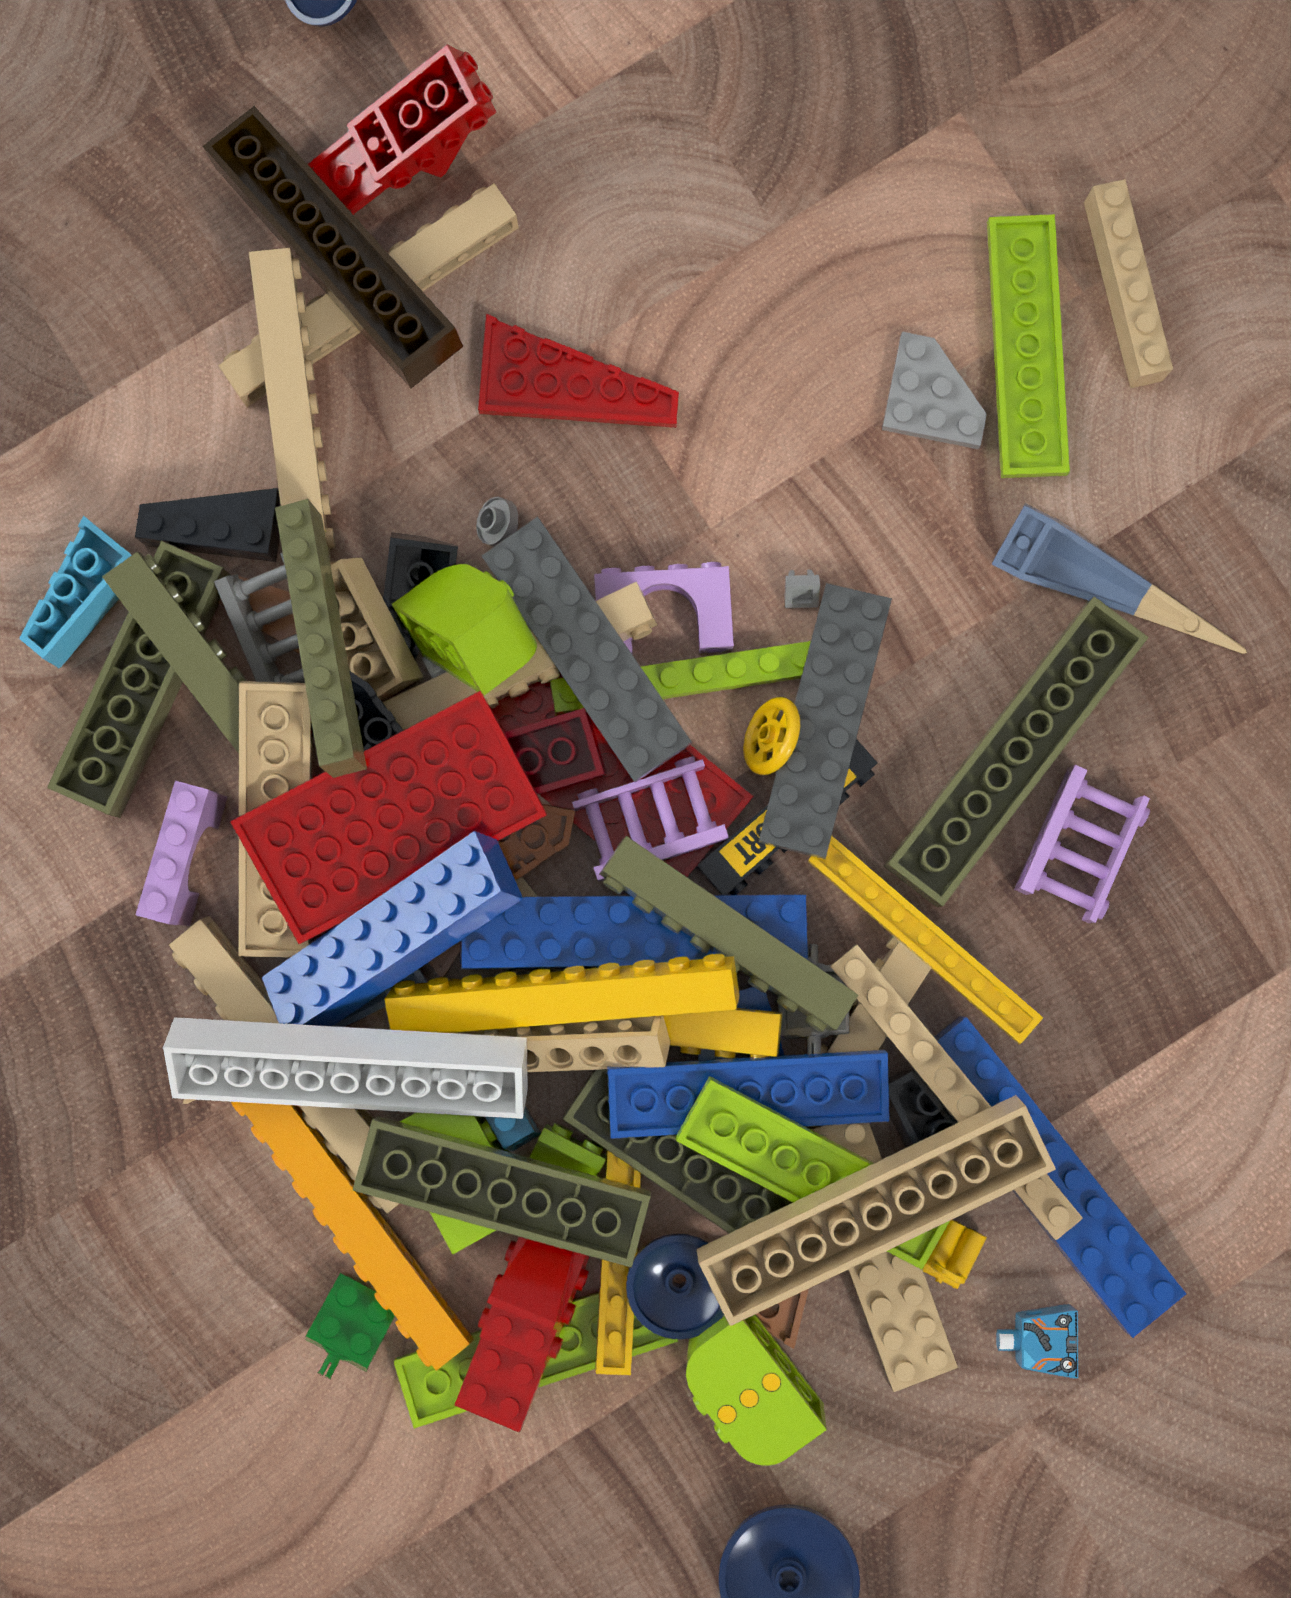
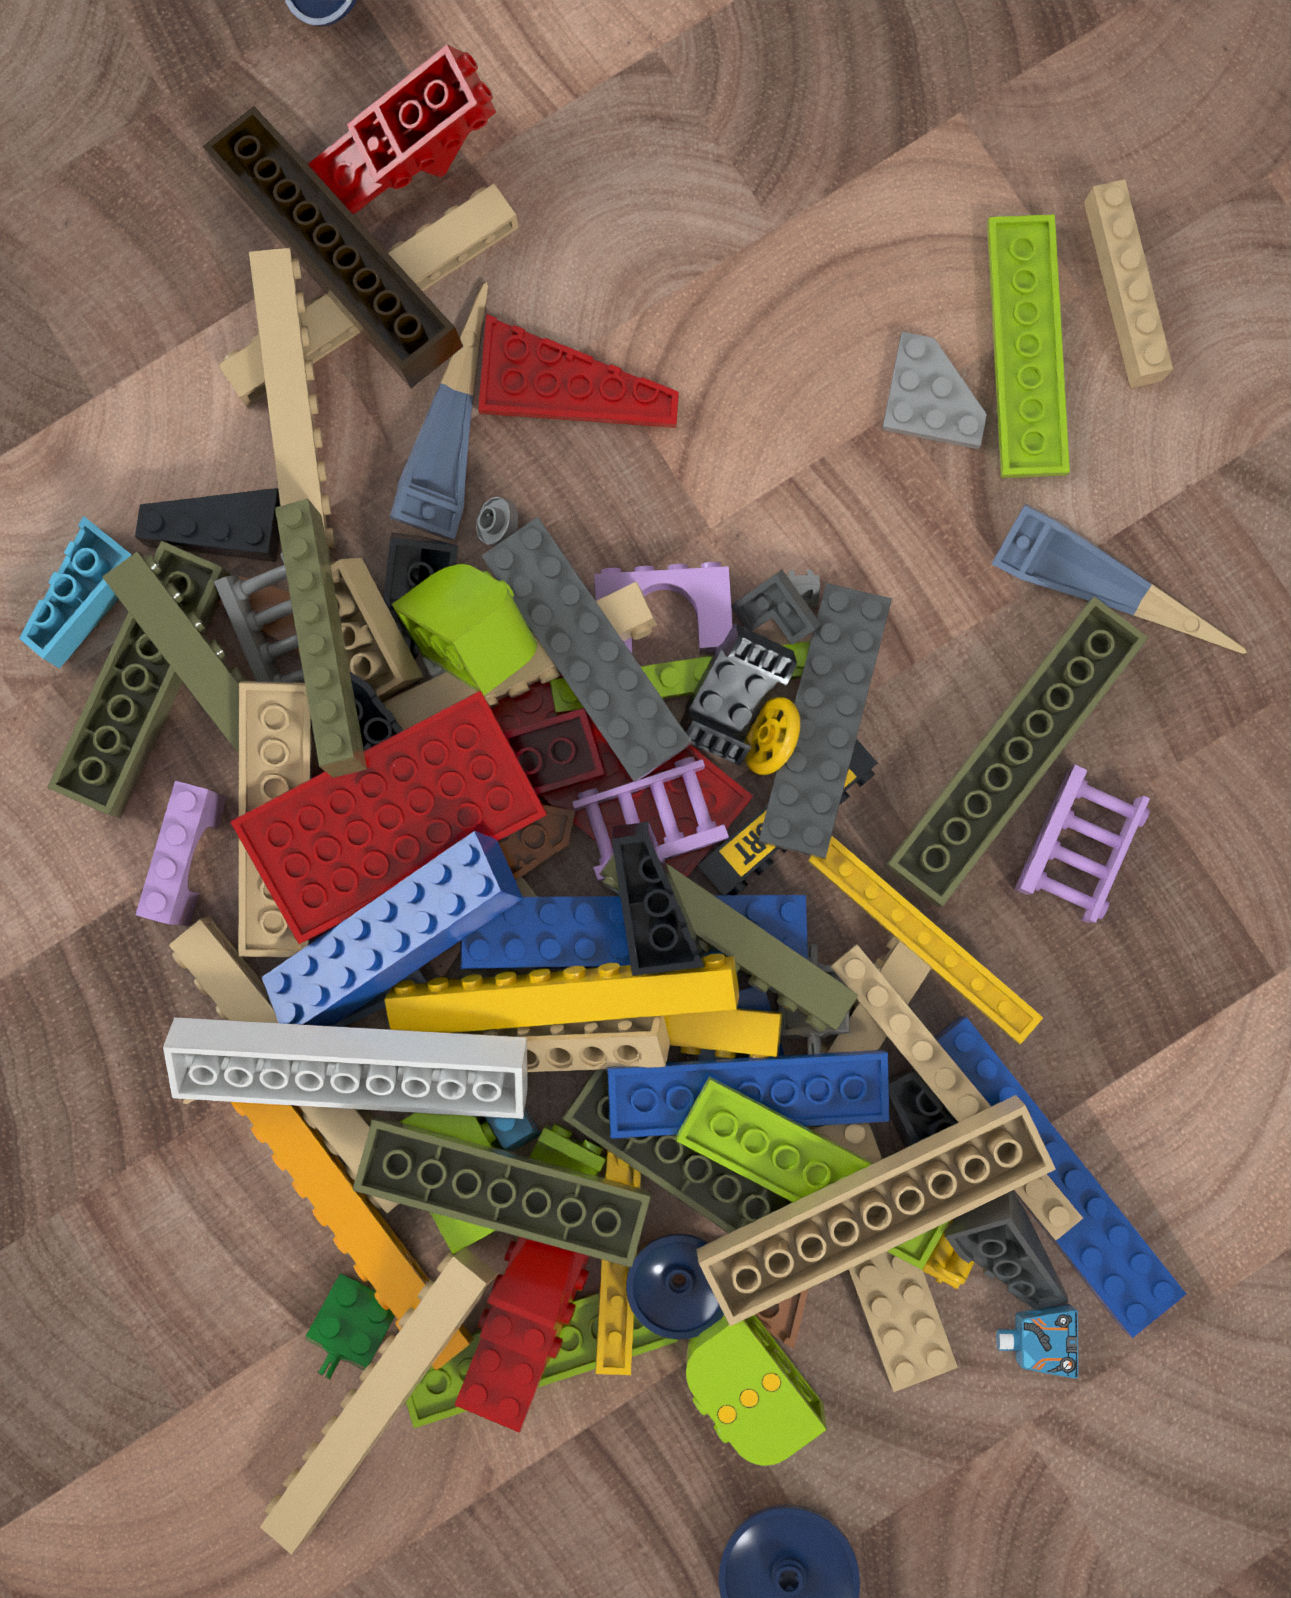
none -> tan brick [260,1247,498,1555]
none -> sand blue plate [389,282,488,541]
none -> black wedge [612,822,704,976]
none -> black plate [679,623,797,766]
none -> dark grey plate [731,570,821,645]
none -> dark grey wedge [945,1191,1068,1310]

